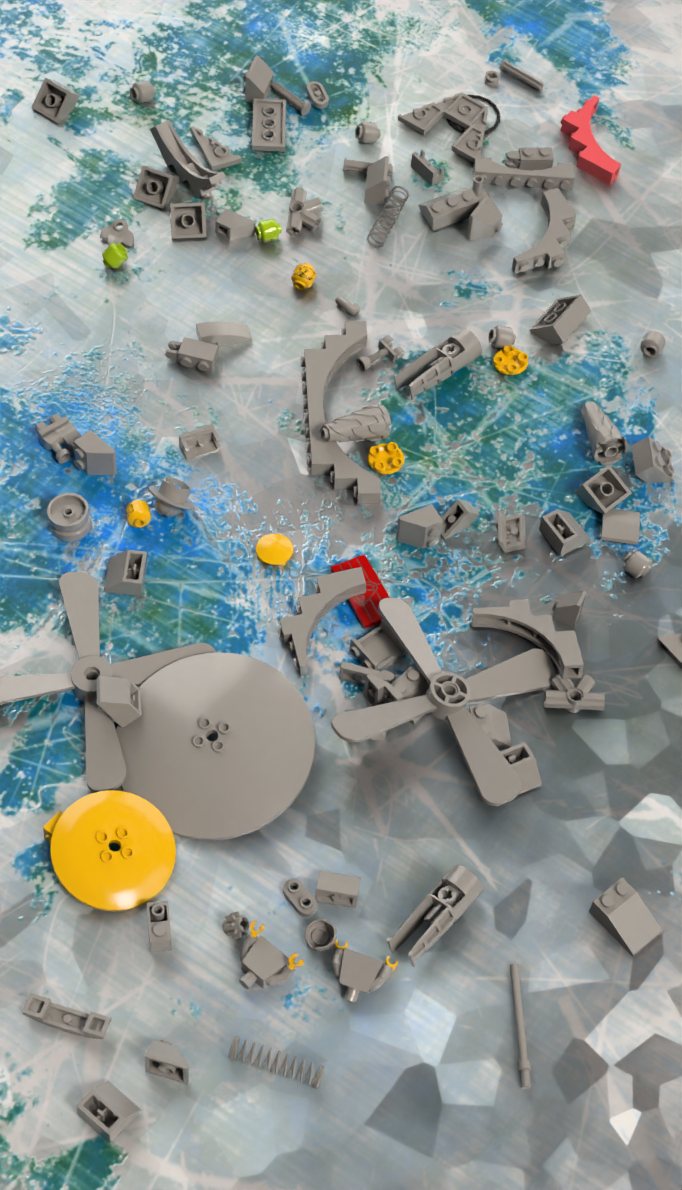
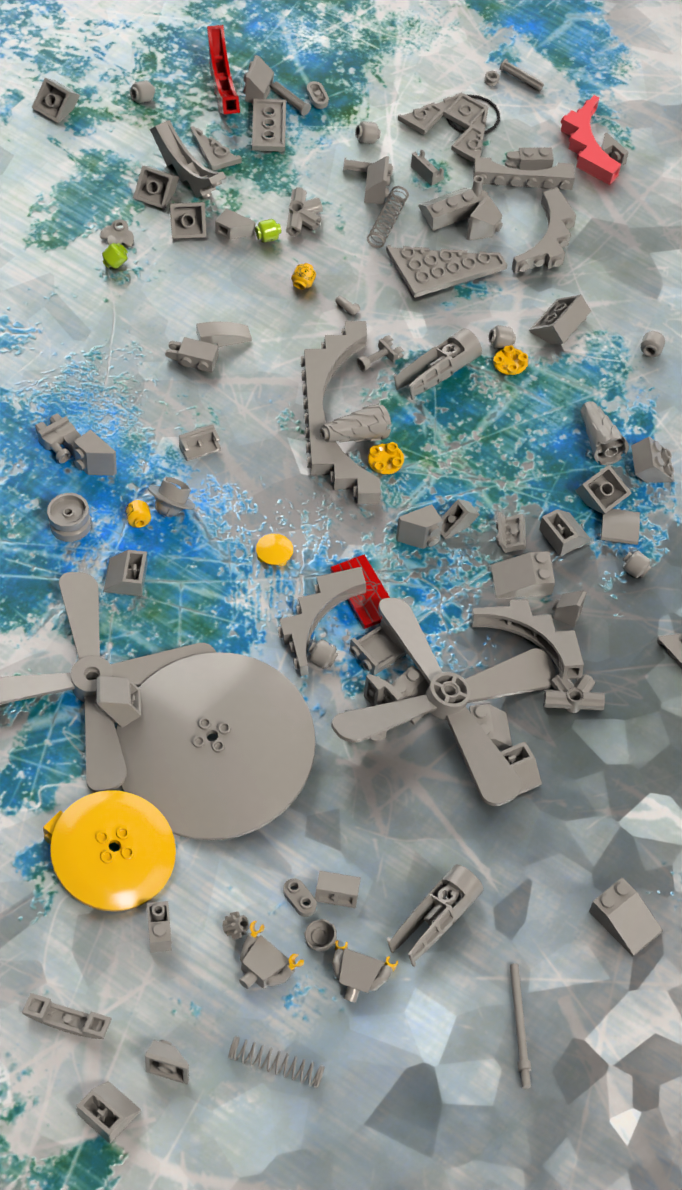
light grey hinge [339,661,395,686] -> none
none -> red arch [207,25,240,114]
none -> light grey head [308,639,338,668]
none -> light grey wing [386,245,507,298]
none -> light grey slope [491,551,555,598]
none -> light grey slope [602,133,629,166]

